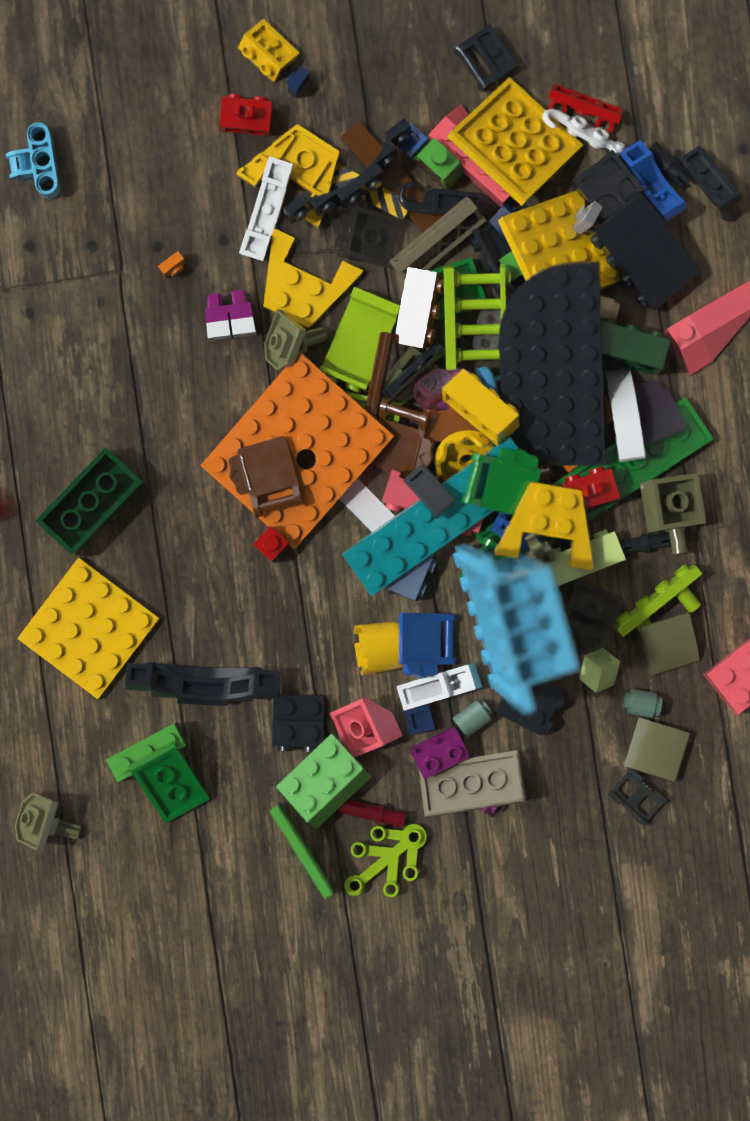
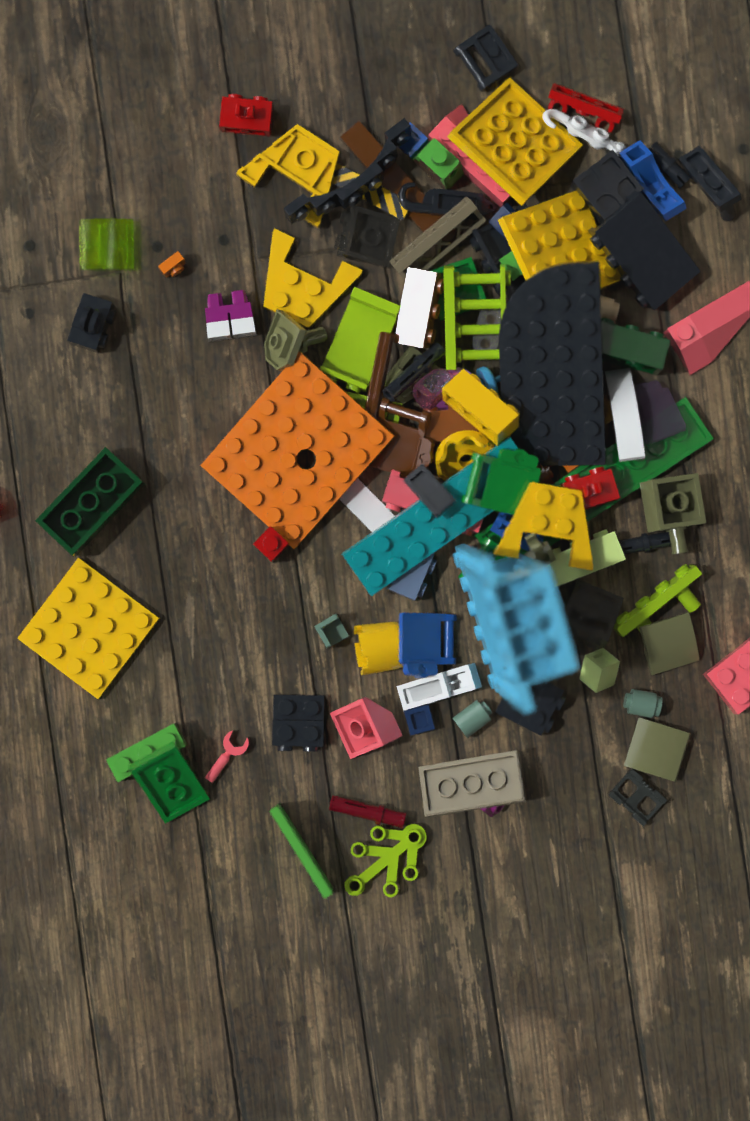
medium azure piece [6,123,61,199] -> none
olive piece [14,792,81,852] -> none
black piece [125,662,280,706] -> none
reddish brown piece [229,436,305,518] -> none
yellow bracket [238,19,299,81] -> none
white slope [239,156,293,261] -> none
bright green piece [276,734,372,829] -> none
dark blue plate [286,66,310,98] -> none
magenta bracket [409,726,469,779] -> none
light grey plate [572,201,602,234] -> none
none -> black brick [67,293,117,353]
none -> clear neon green slope [79,218,134,271]
none -> coral piece [205,730,249,783]
none -> sand green panel [314,614,349,649]

